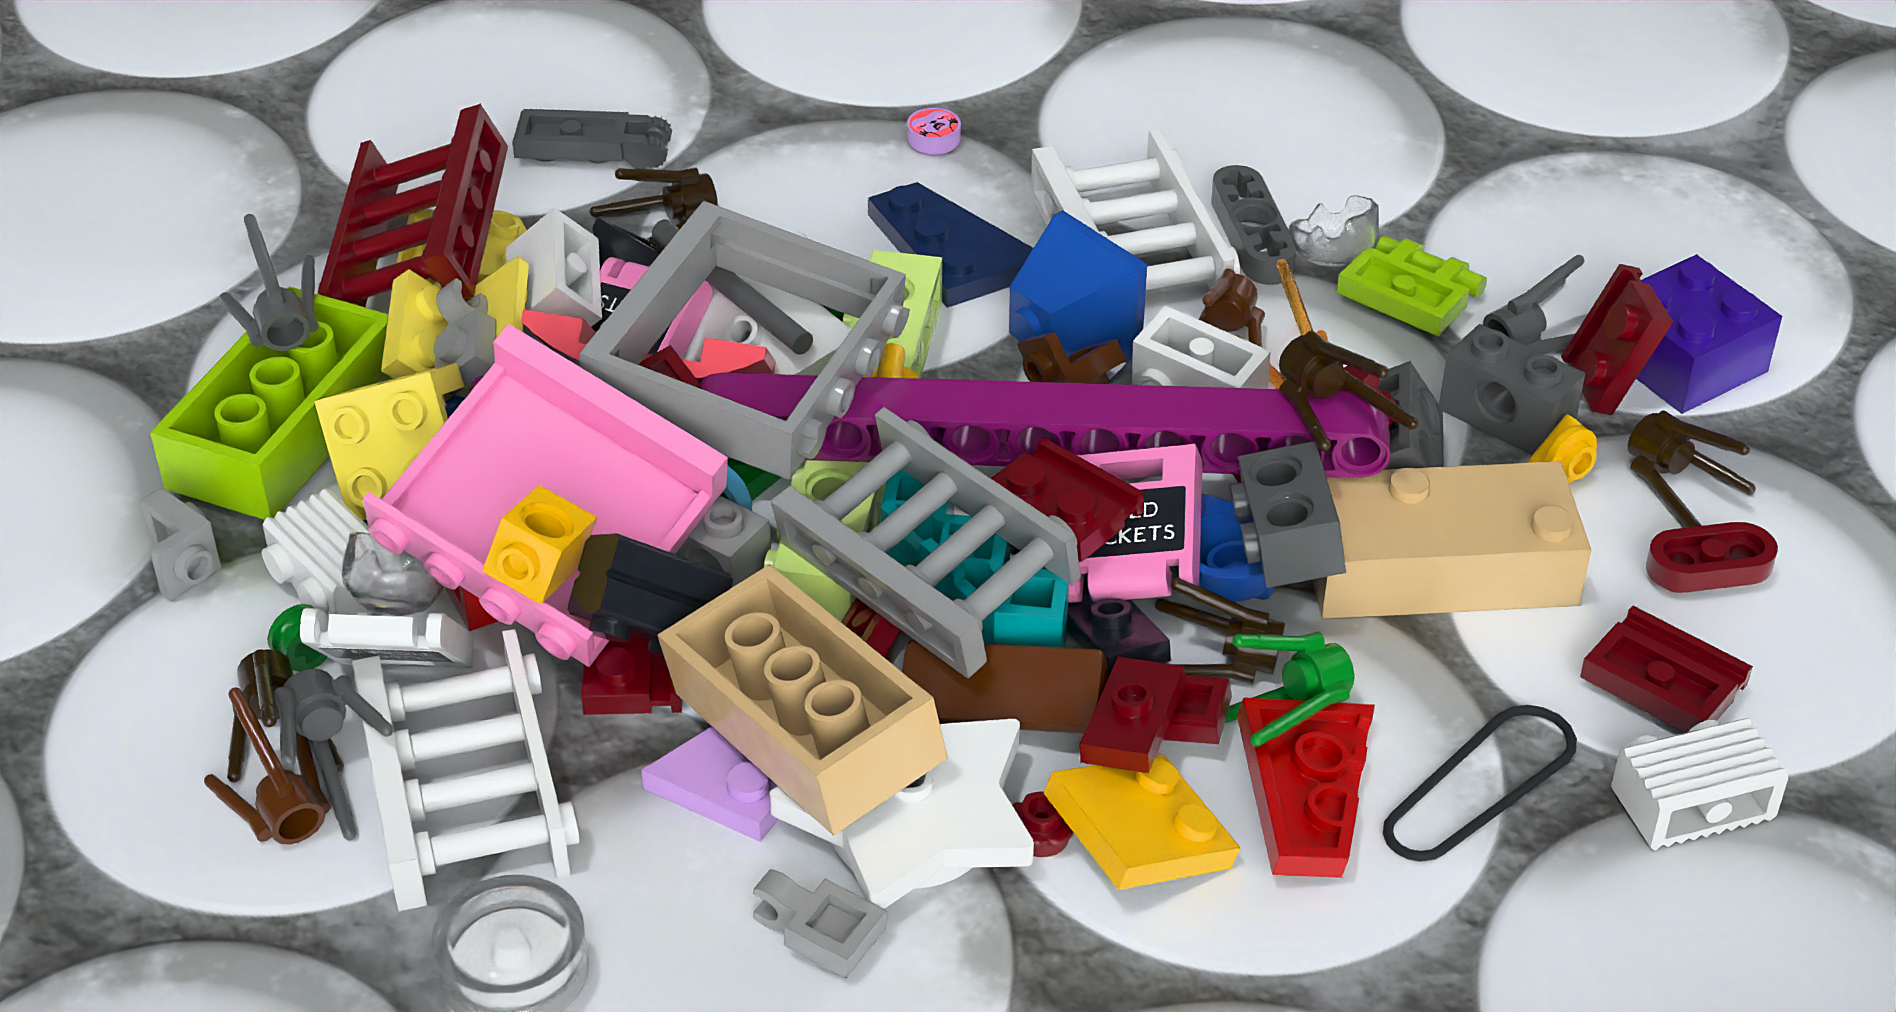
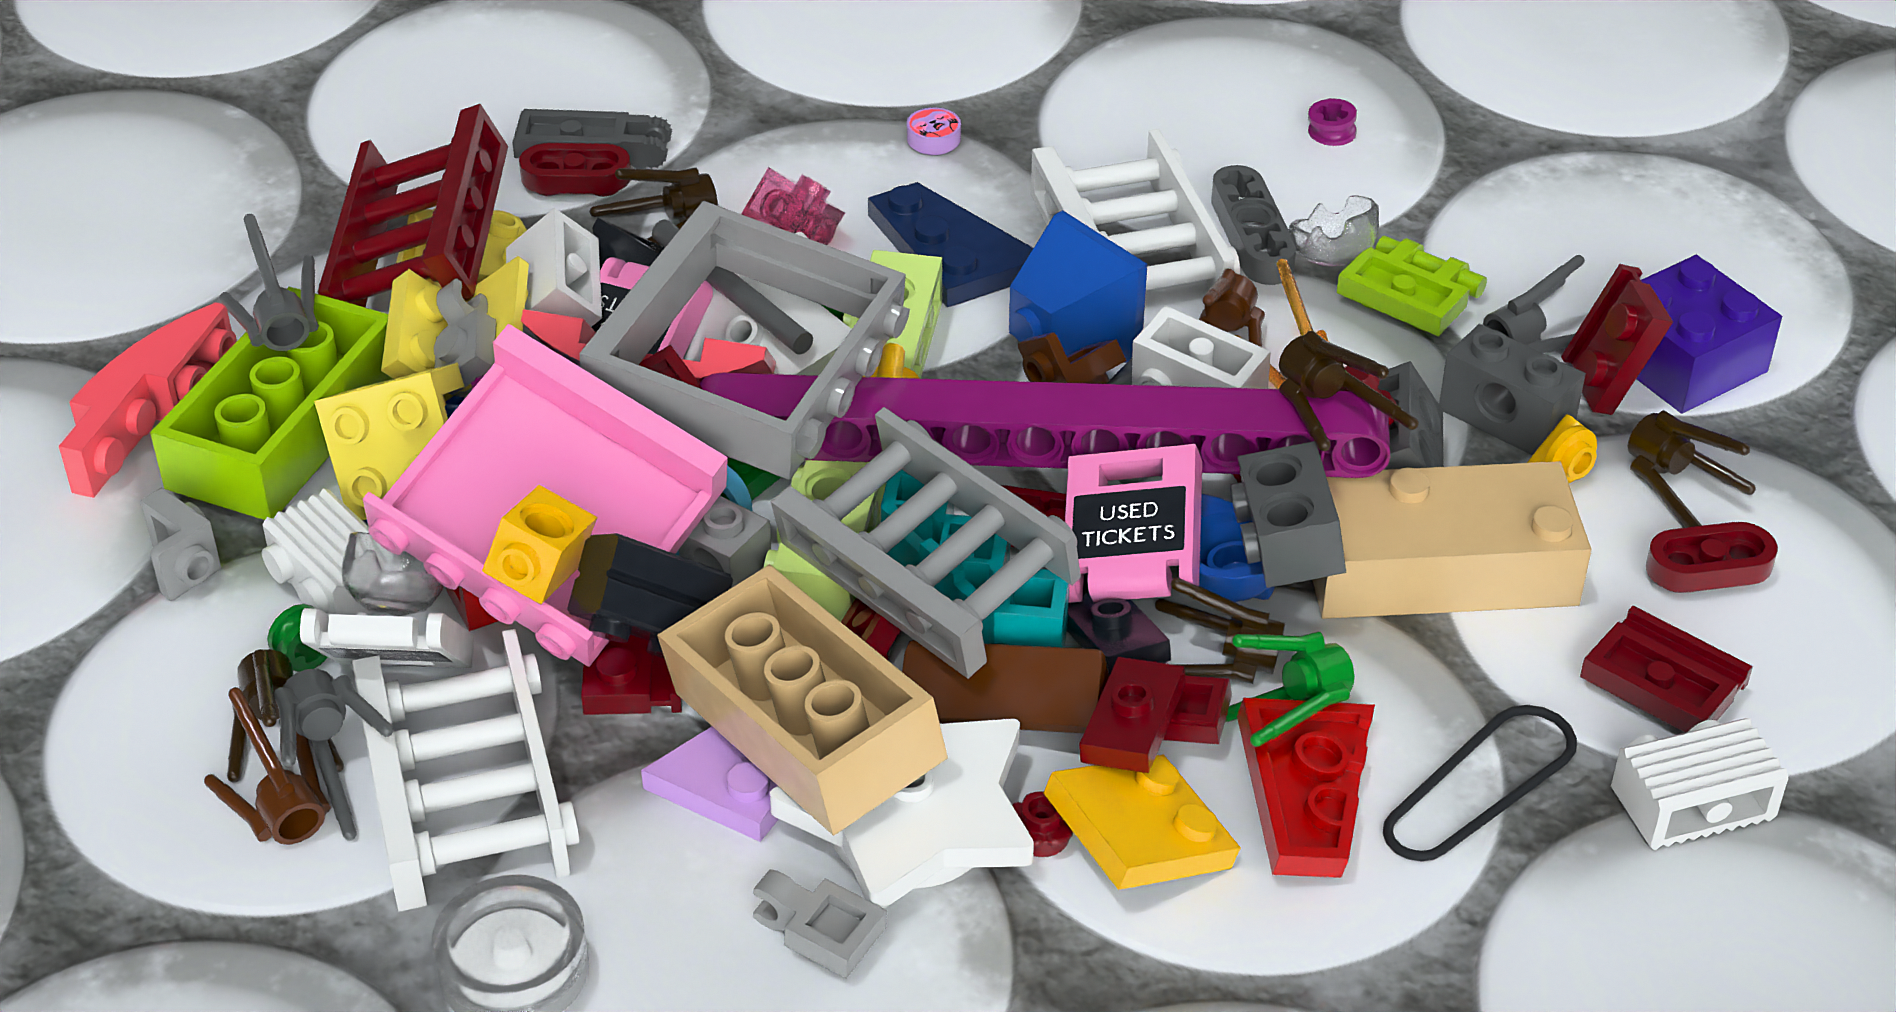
dark red plate [991,437,1144,562] -> none
none -> coral slope [59,302,237,498]
none -> dark red plate [519,143,631,197]
none -> clear pink brick [741,167,845,245]
none -> magenta bush [1308,98,1357,146]

